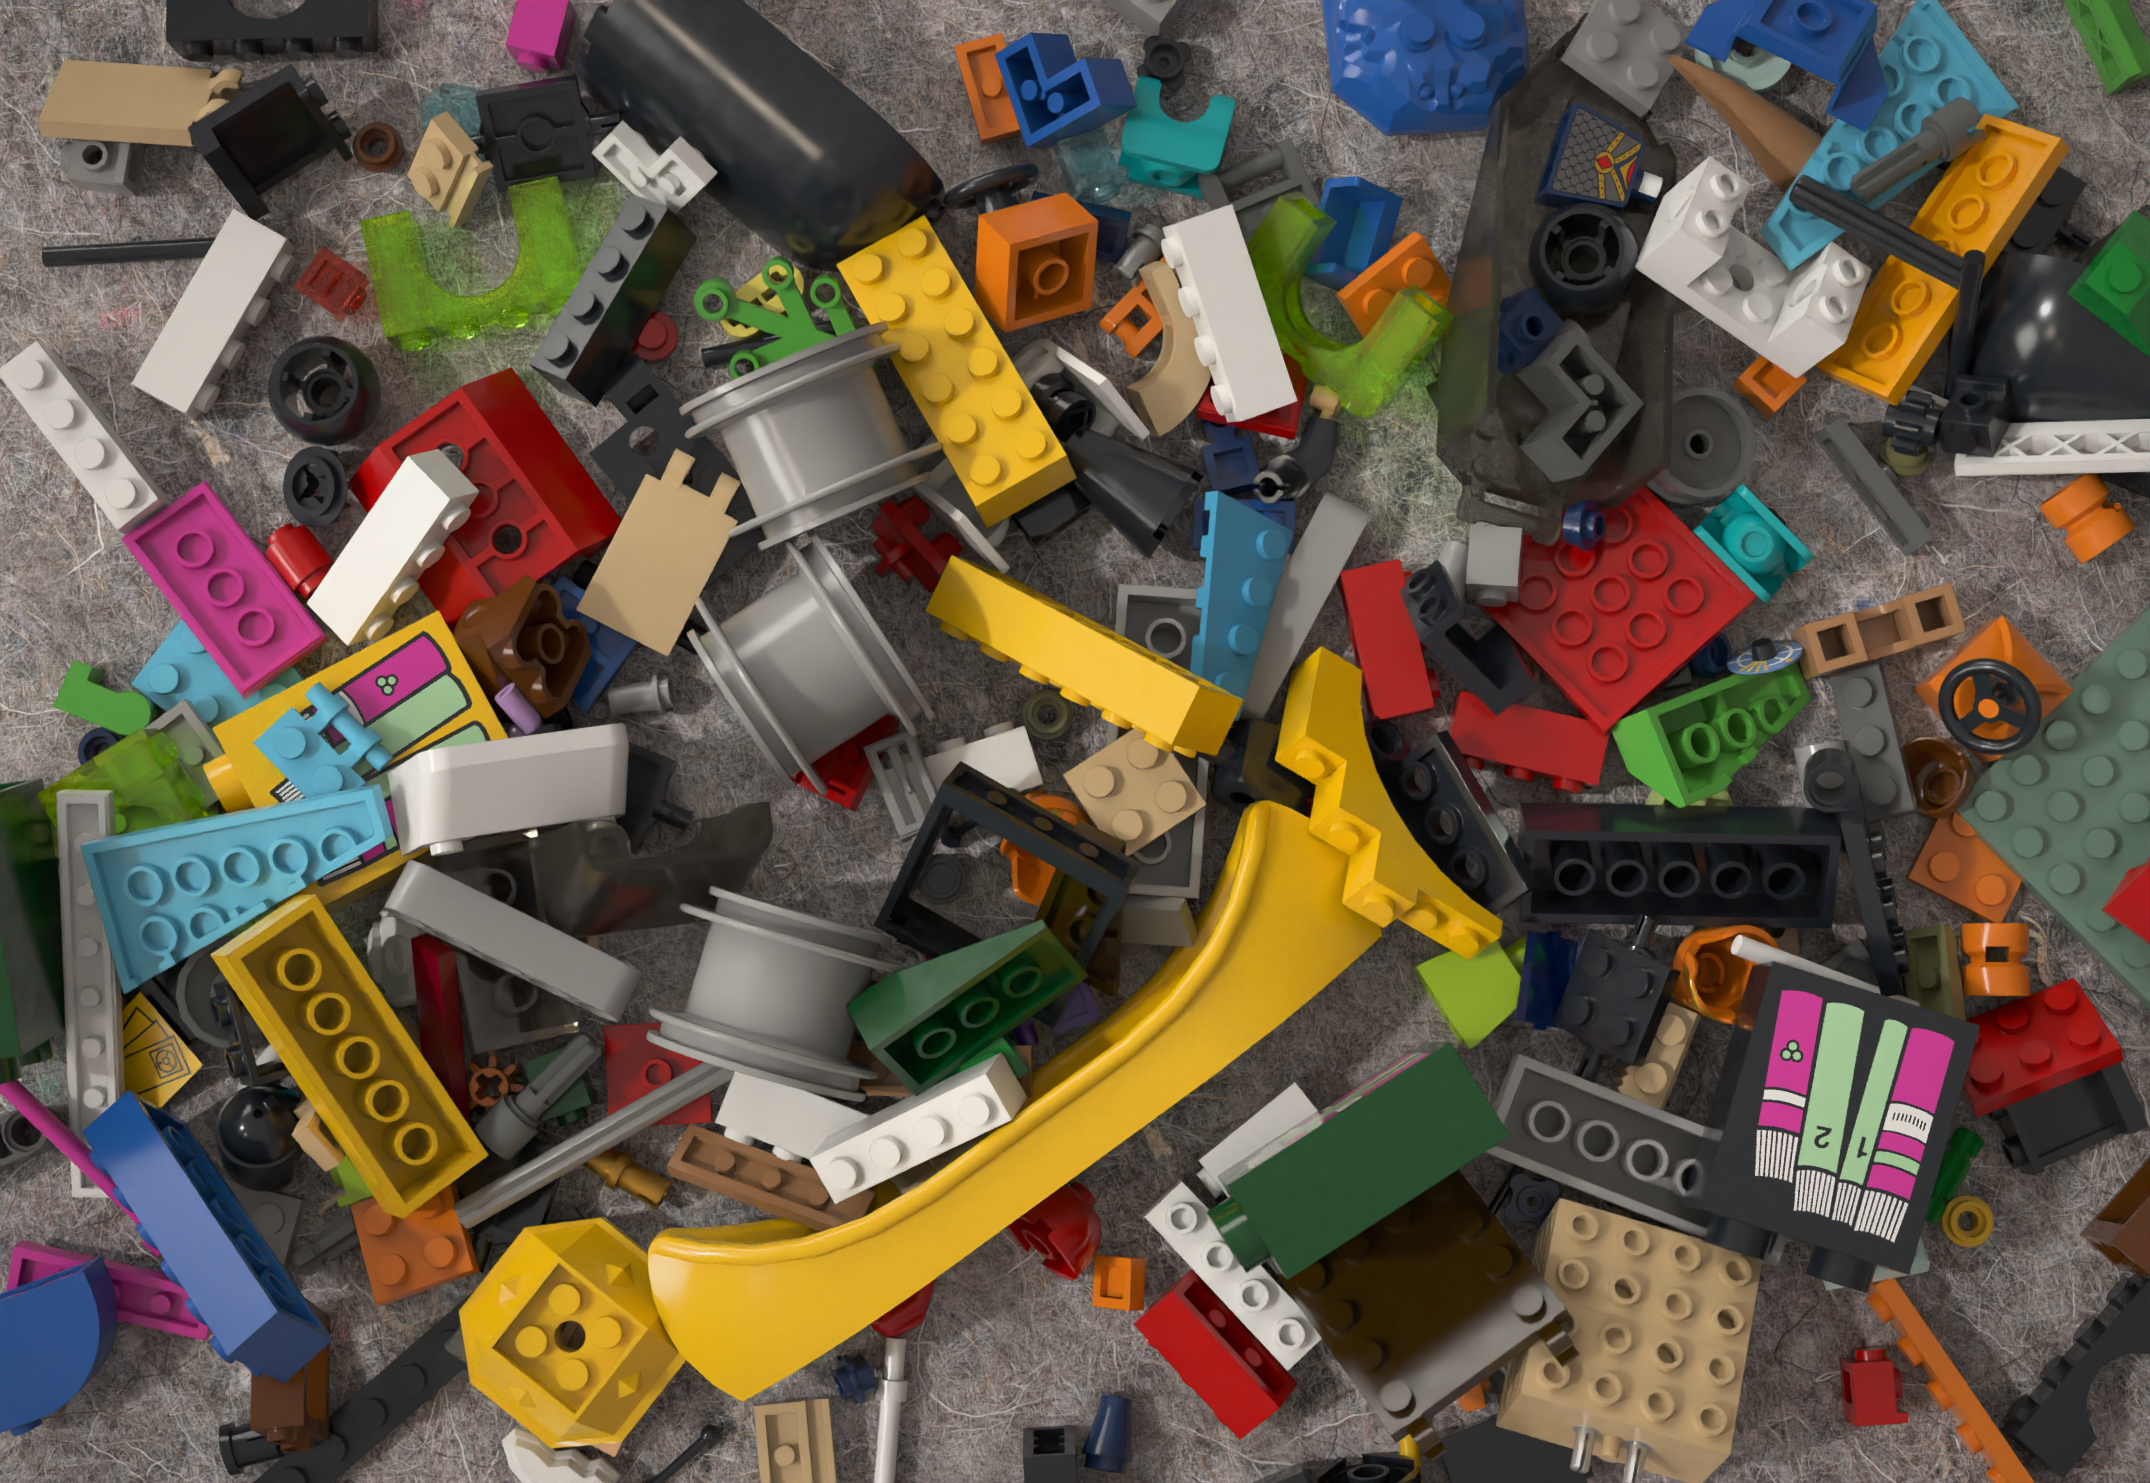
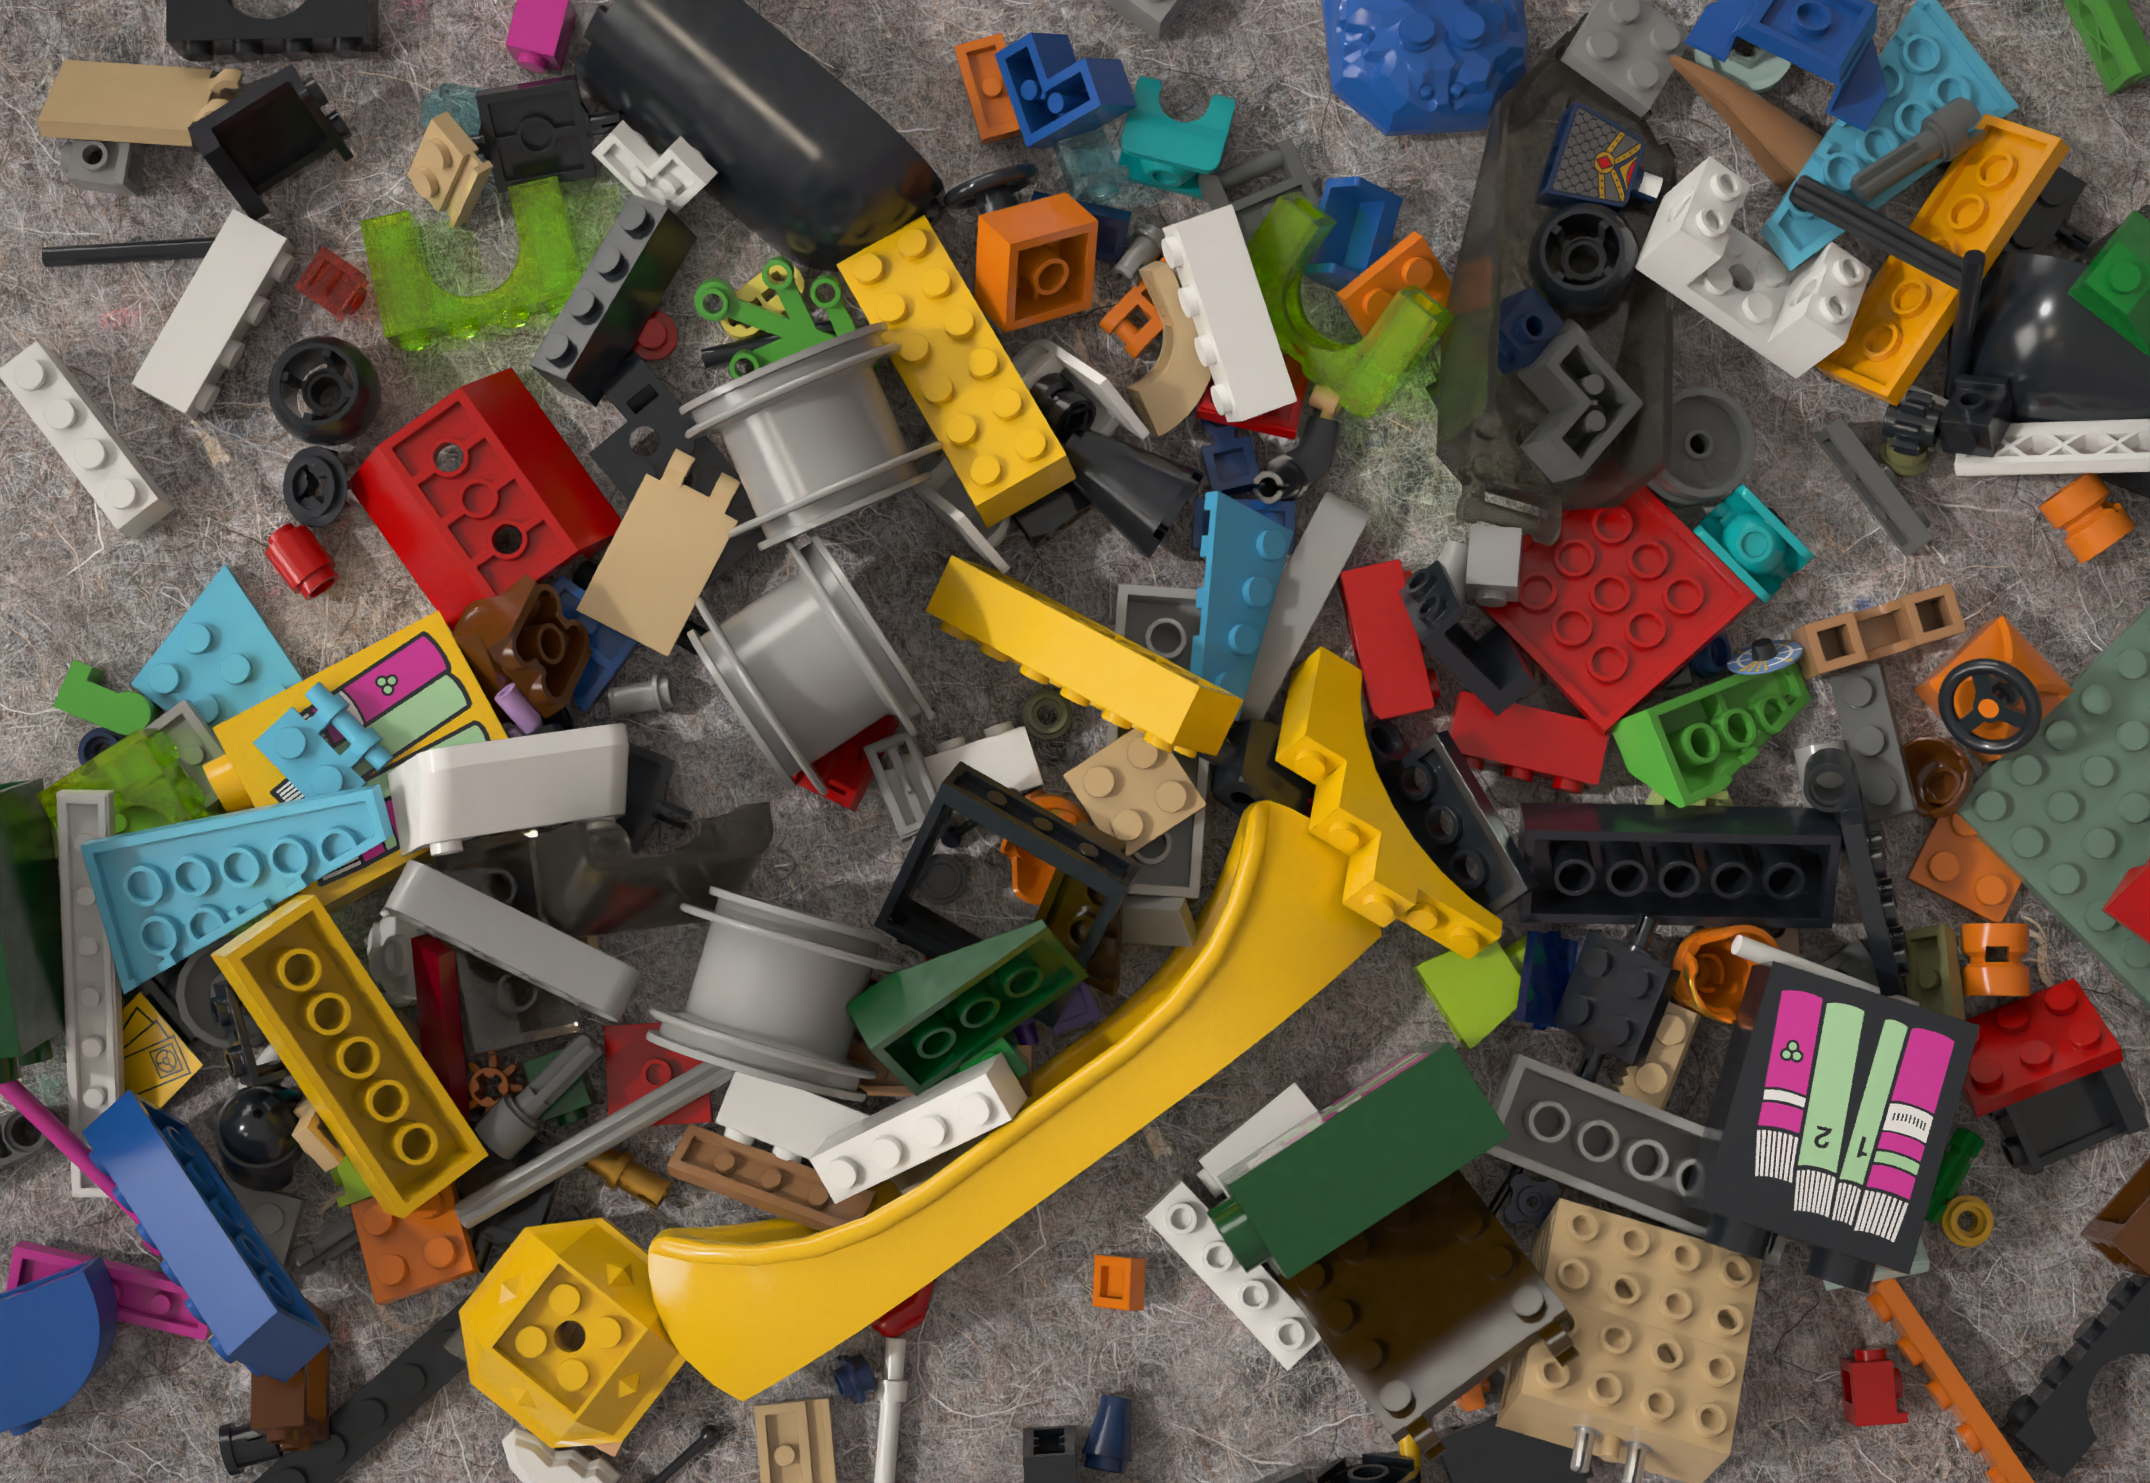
dark pink tile [121,480,328,700] -> none
white brick [307,449,480,646] -> none
reddish brown plate [353,122,404,173] -> none
red hips [870,495,963,593] -> none
red cylinder [1006,1181,1102,1281] -> none
red brick [1134,1269,1298,1440] -> none
black plate [1137,35,1192,90] -> none
dark blue plate [1563,499,1606,551] -> none
orange plate [1733,355,1815,419] -> none

